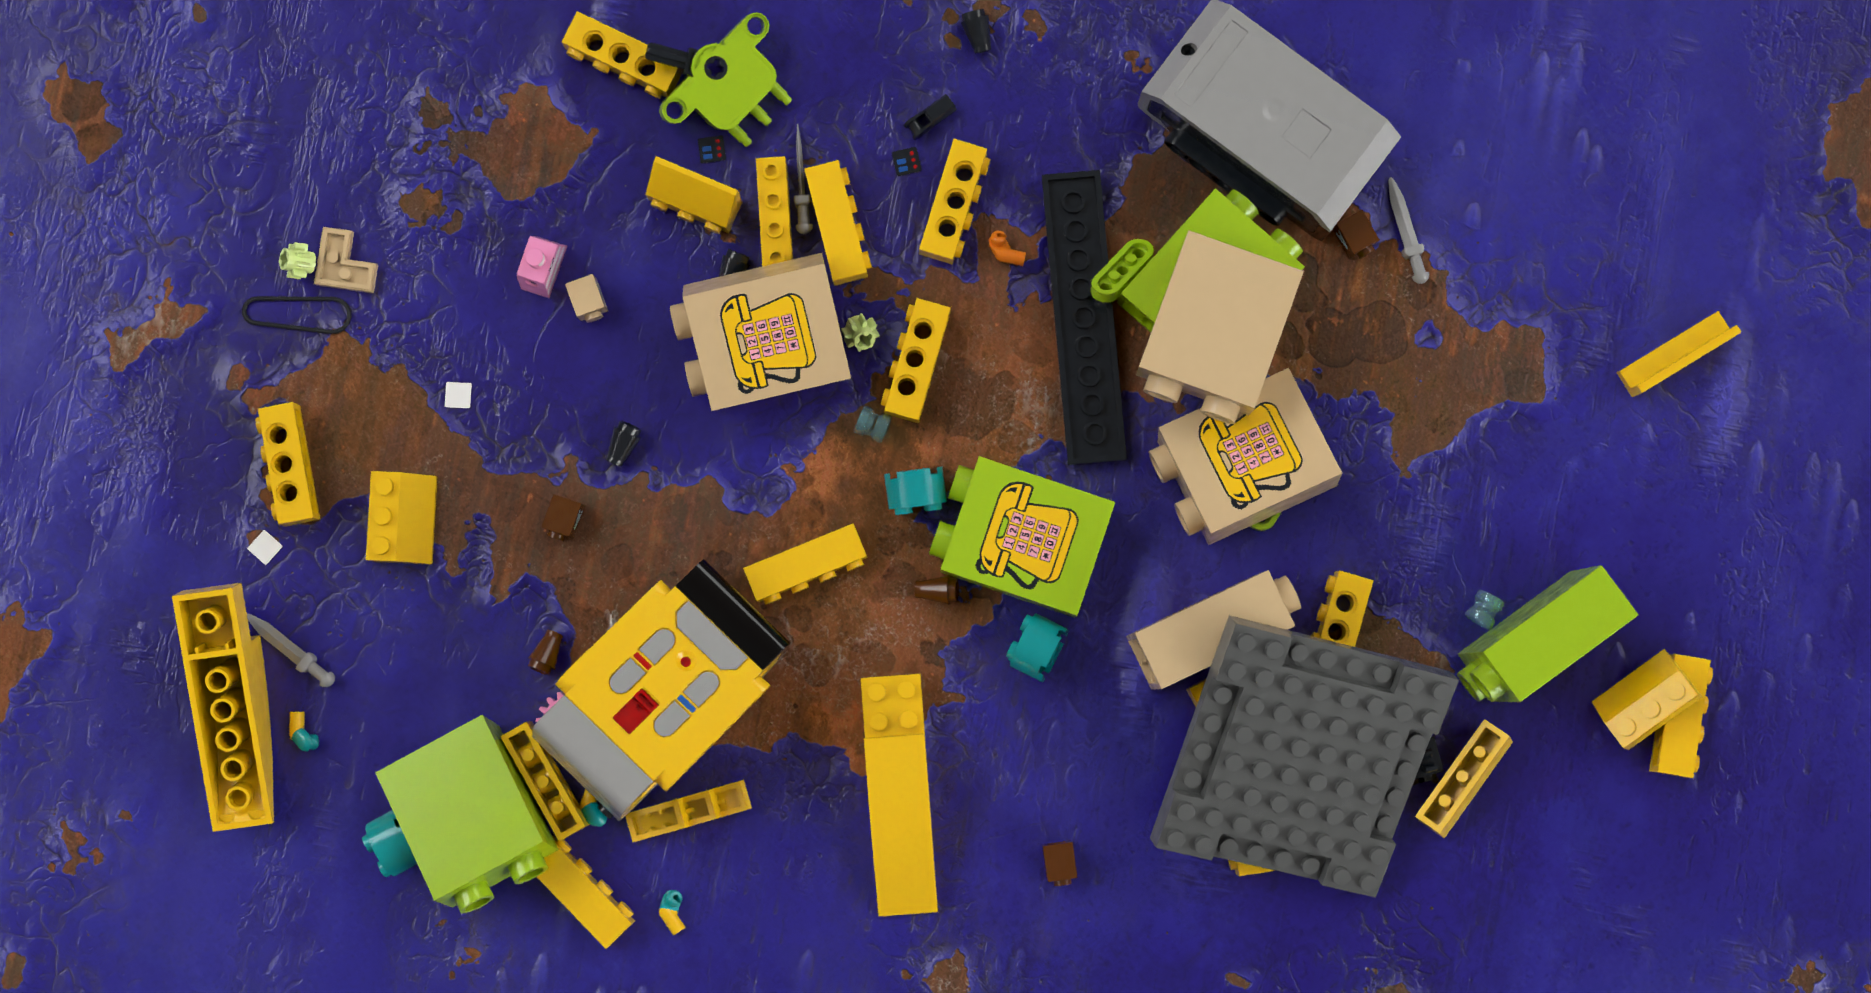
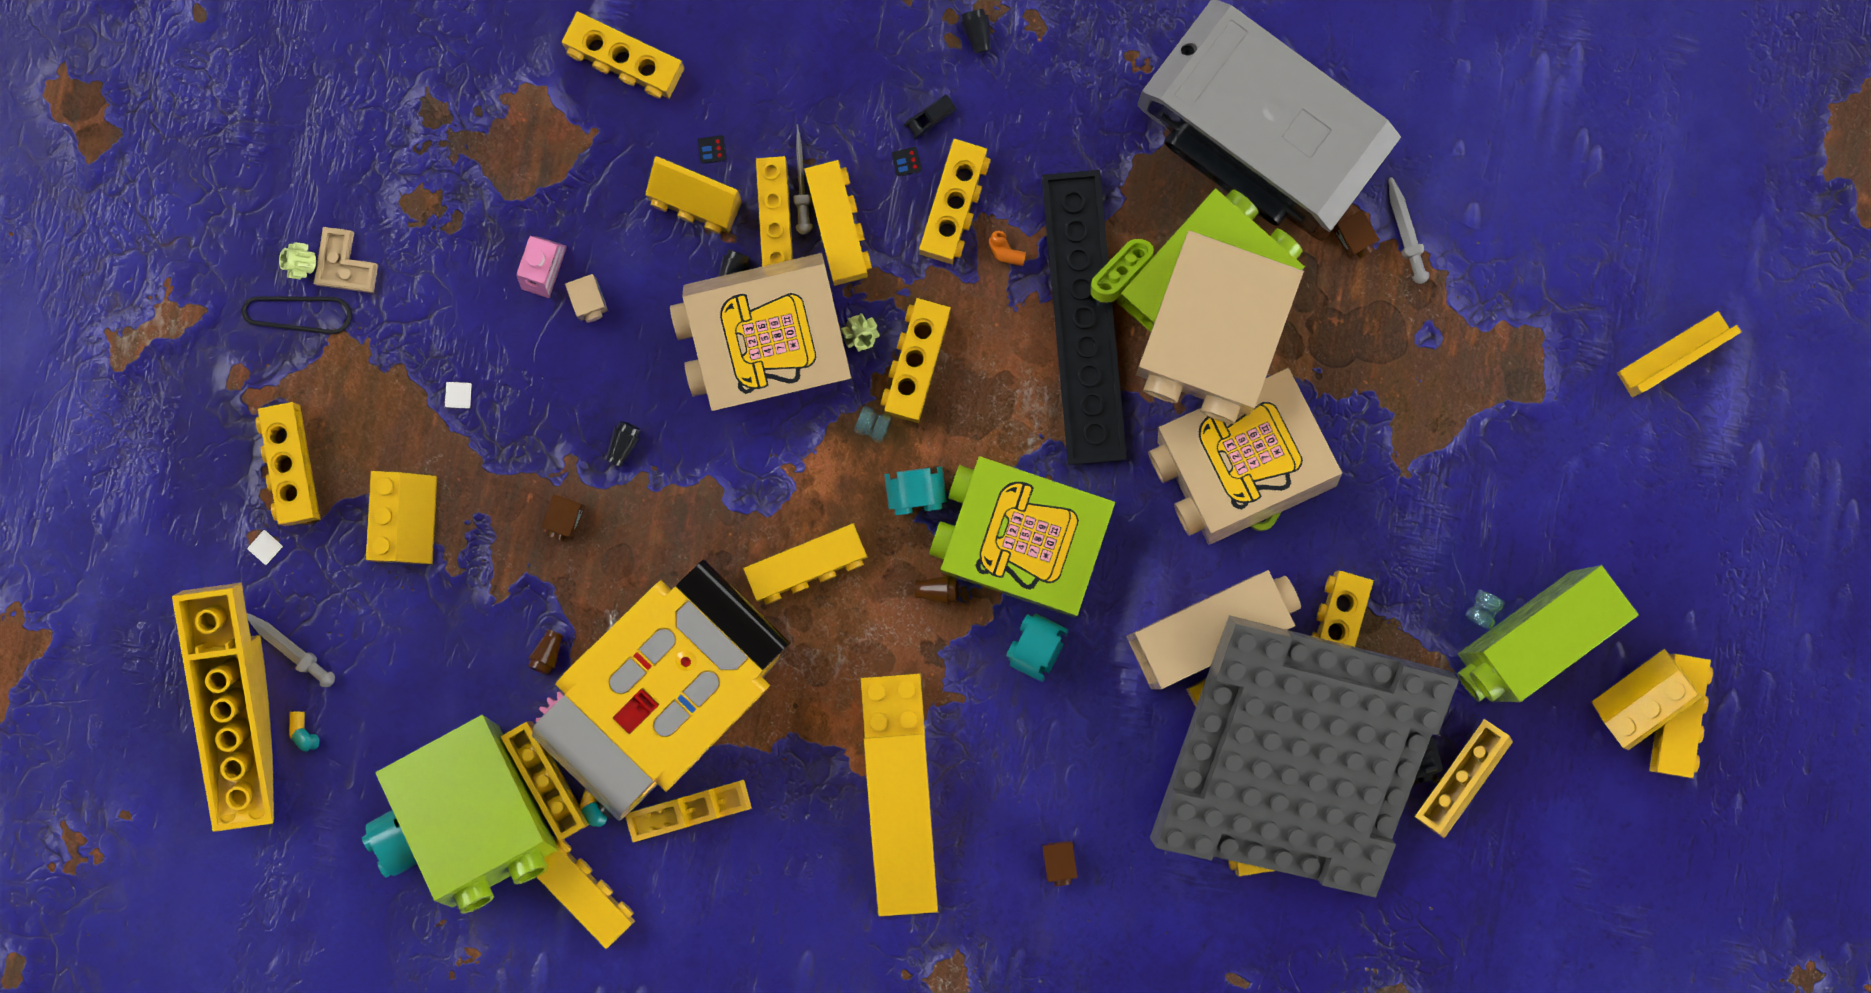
lime piece [645,12,792,147] -> none
arm [659,890,685,936] -> none

